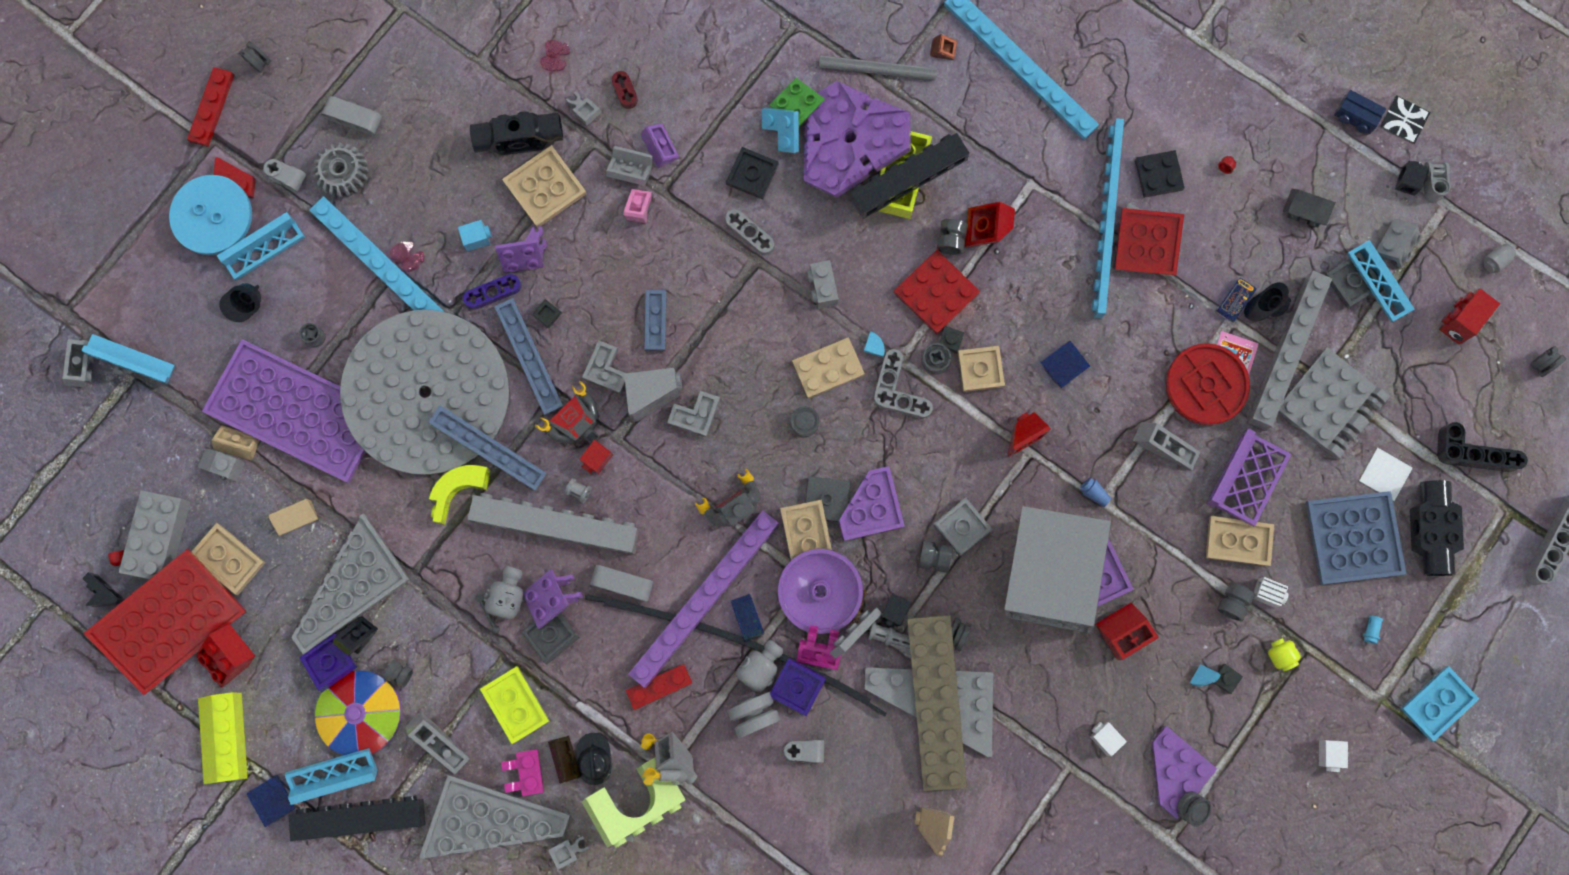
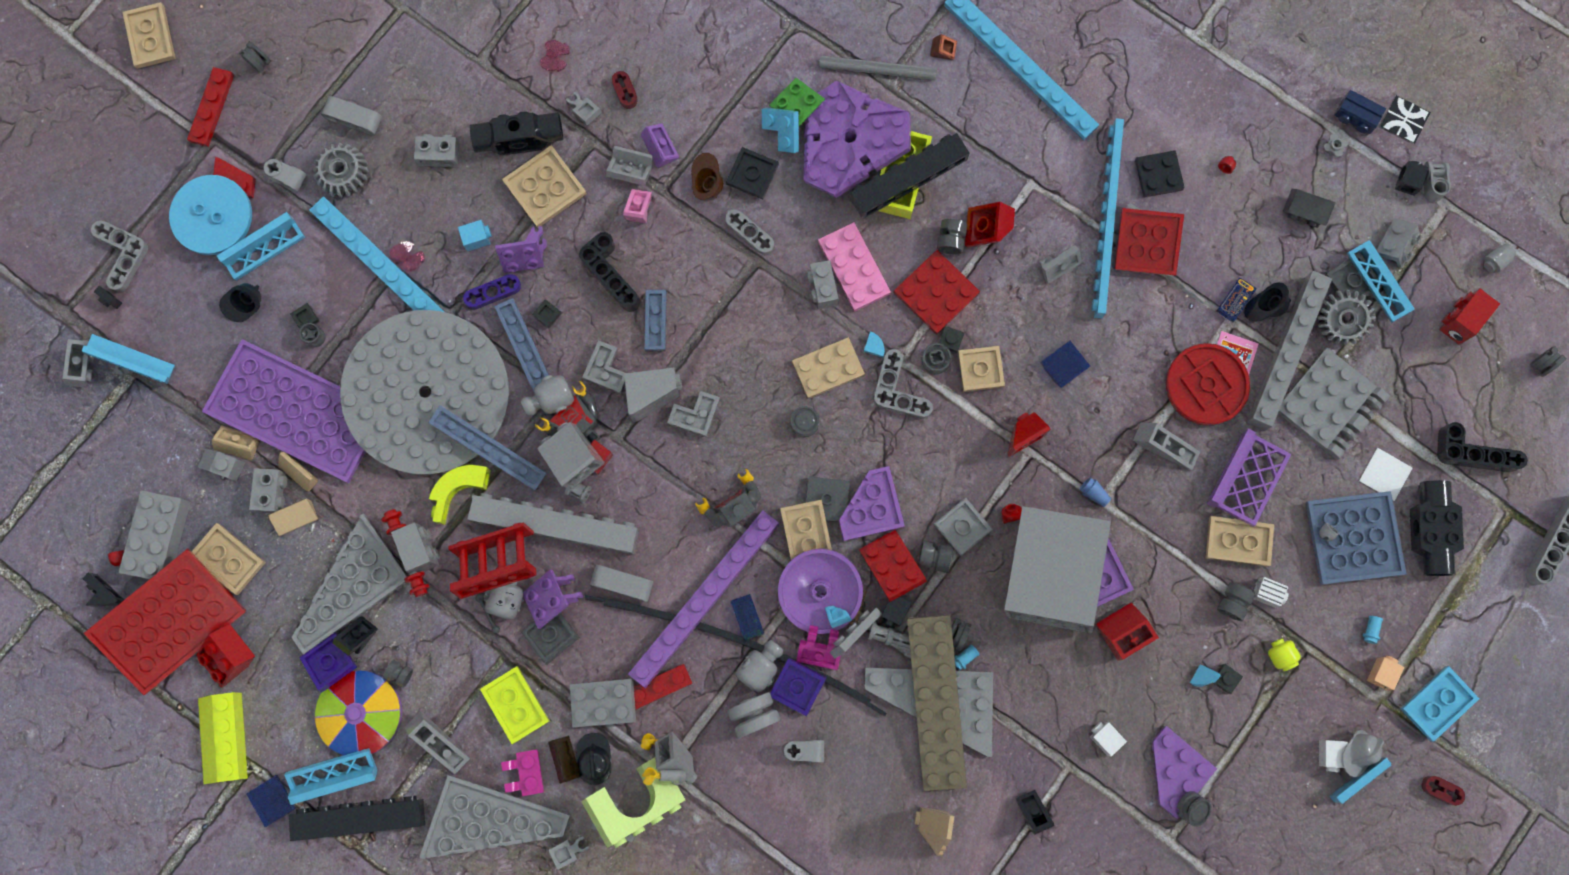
none -> light grey beam [91,220,148,293]
none -> black plate [94,286,122,309]
none -> tan plate [123,2,176,69]
none -> light grey brick [249,468,287,513]
none -> tan slope [278,452,318,492]
none -> pearl dark grey plate [290,303,320,329]
none -> light grey brick [381,509,440,598]
none -> light grey brick [414,134,460,167]
none -> red fence [448,522,537,599]
none -> light grey piece [521,375,574,416]
none -> light grey slope [537,422,605,489]
none -> light grey plate [570,679,636,728]
none -> black beam [579,232,640,312]
none -> reddish brown piece [691,153,724,200]
none -> bright pink plate [818,222,891,312]
none -> medium azure tile [825,606,852,628]
none -> red plate [859,529,927,602]
none -> medium azure pin [954,644,980,670]
none -> red plate [1001,504,1022,524]
none -> black slope [1016,790,1055,835]
none -> light grey hinge [1039,245,1082,284]
none -> light grey gear [1317,289,1376,345]
none -> light grey hinge [1319,523,1339,541]
none -> light grey plate [1324,134,1348,157]
none -> medium azure tile [1330,757,1391,804]
none -> light grey piece [1342,730,1384,777]
none -> light nougat brick [1367,656,1404,691]
none -> dark red beam [1421,776,1465,806]

